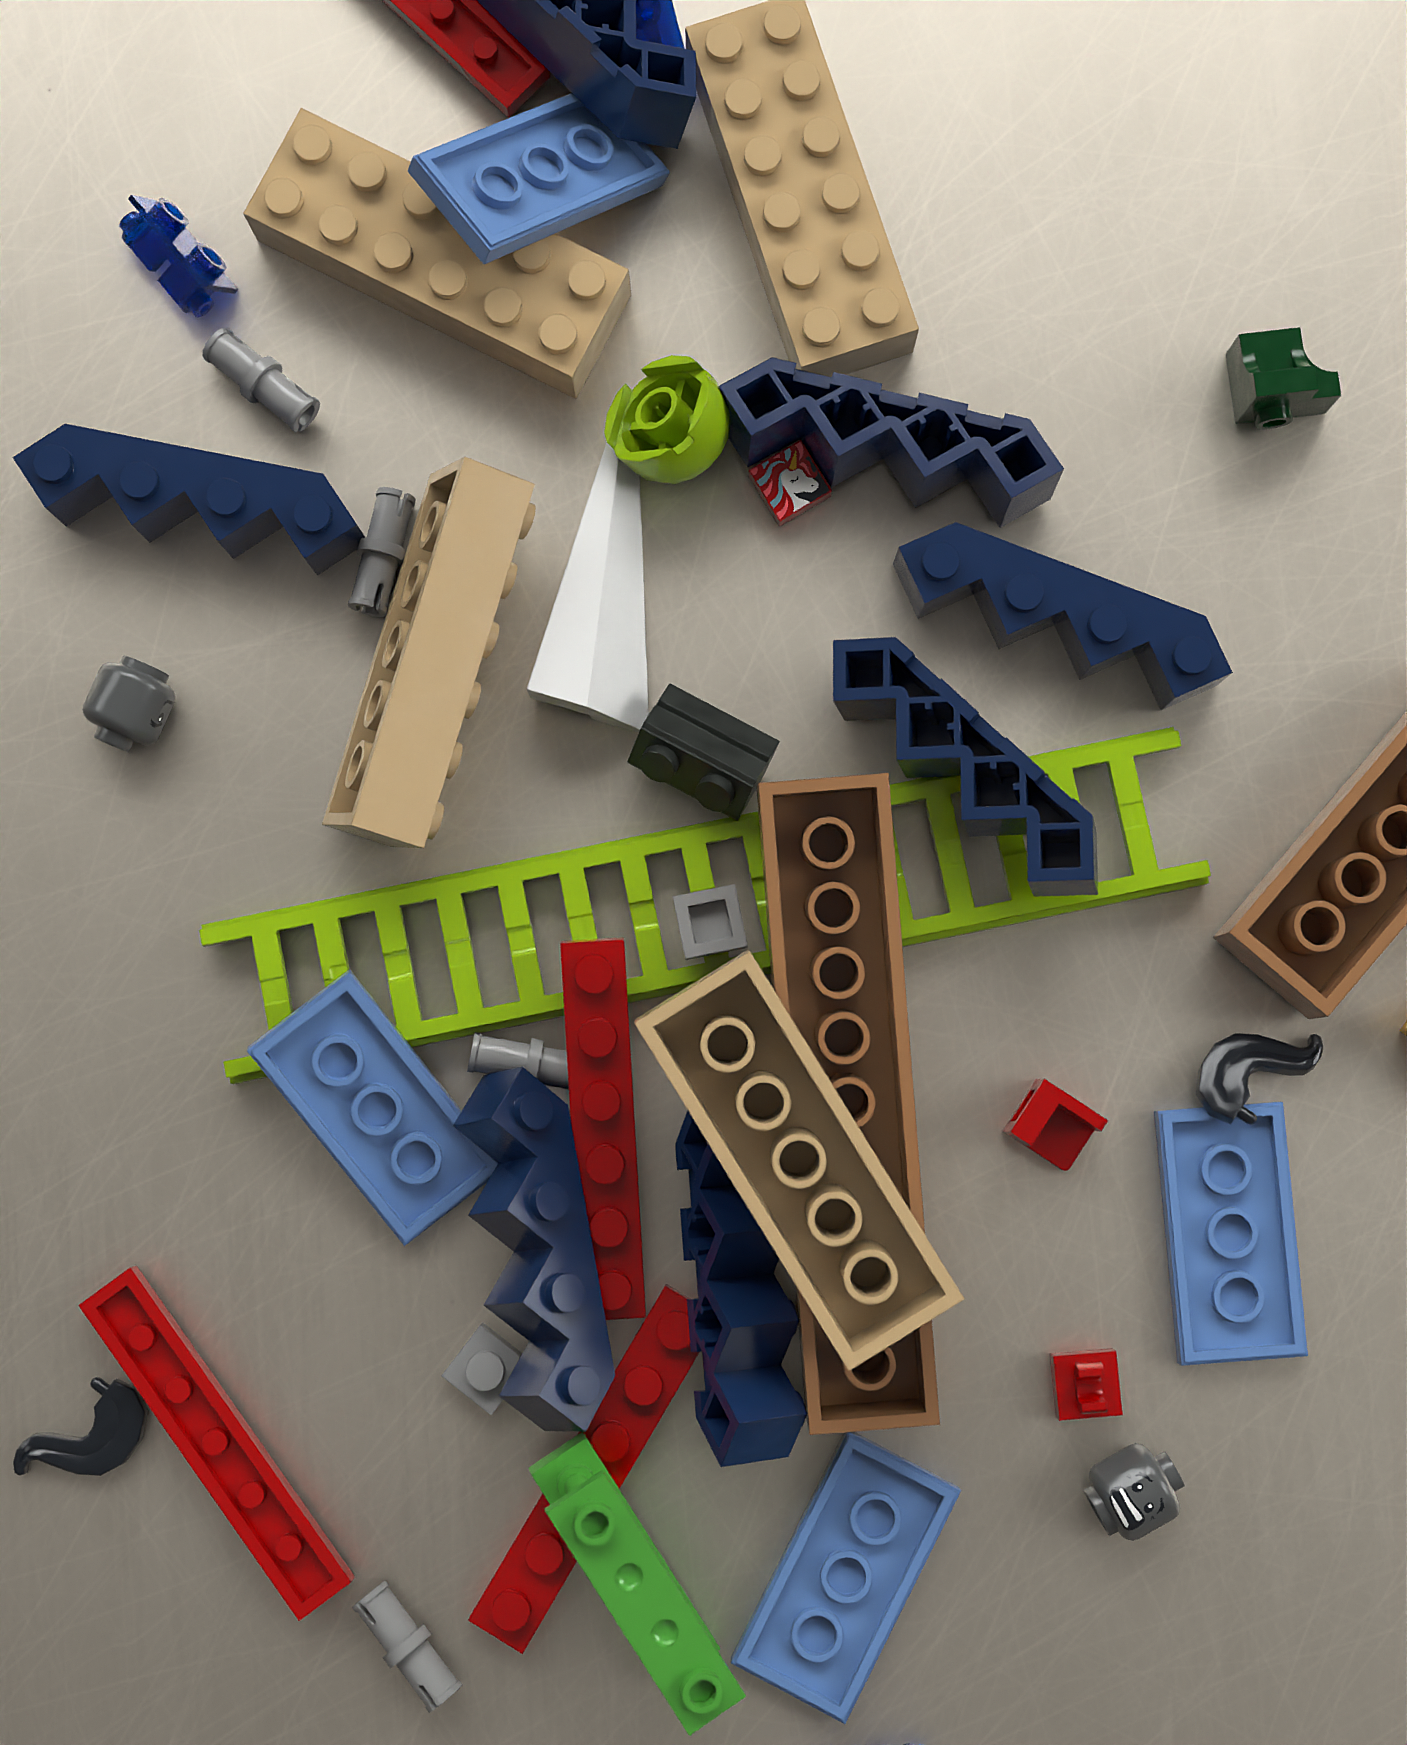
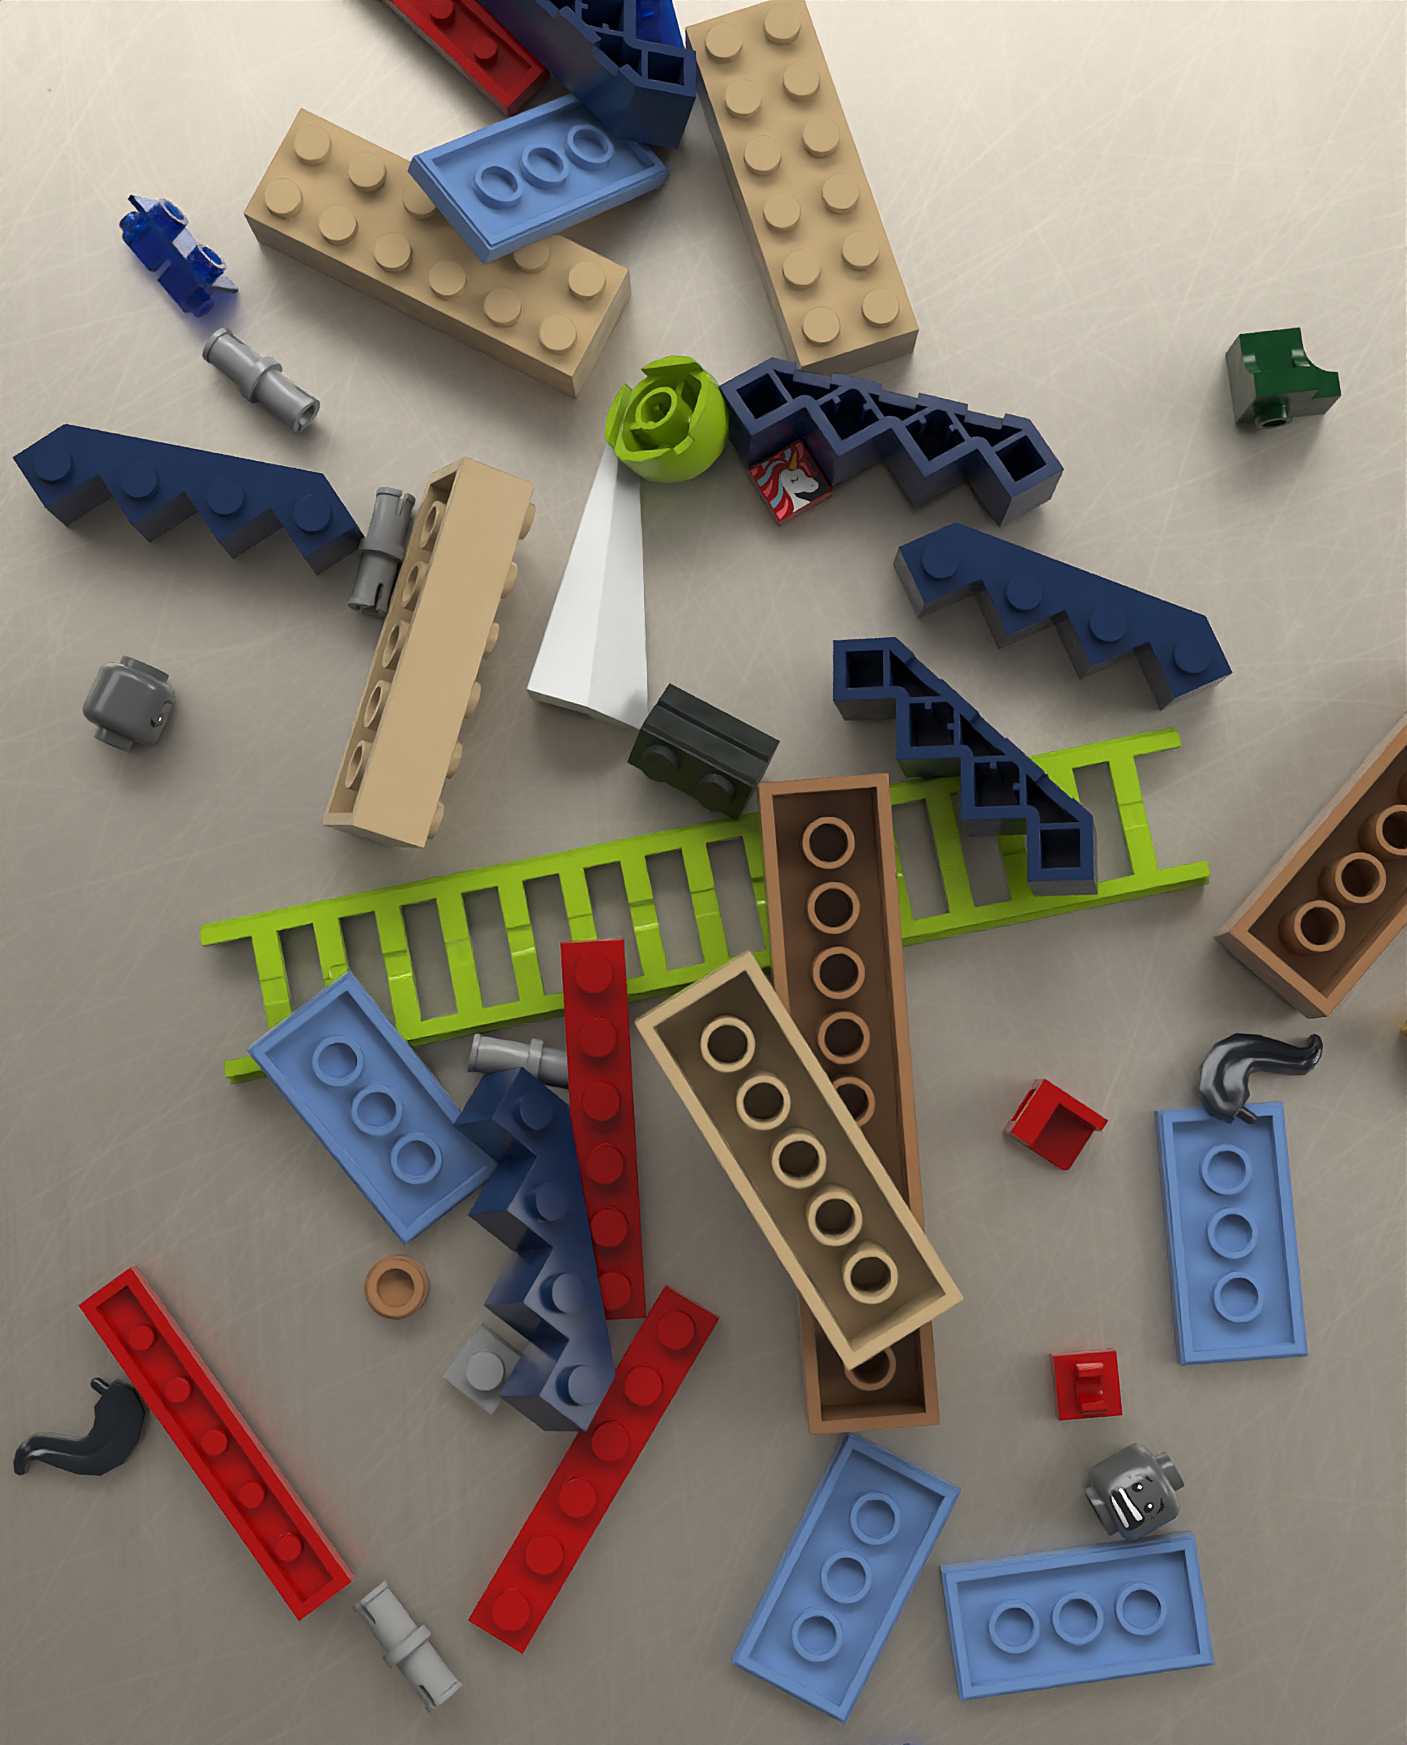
bright green fence [528,1432,746,1736] -> none
light grey plate [673,884,748,960] -> none
dark blue brick [675,1110,808,1467] -> none
none -> medium nougat tile [364,1254,430,1320]
none -> medium blue tile [939,1531,1215,1701]

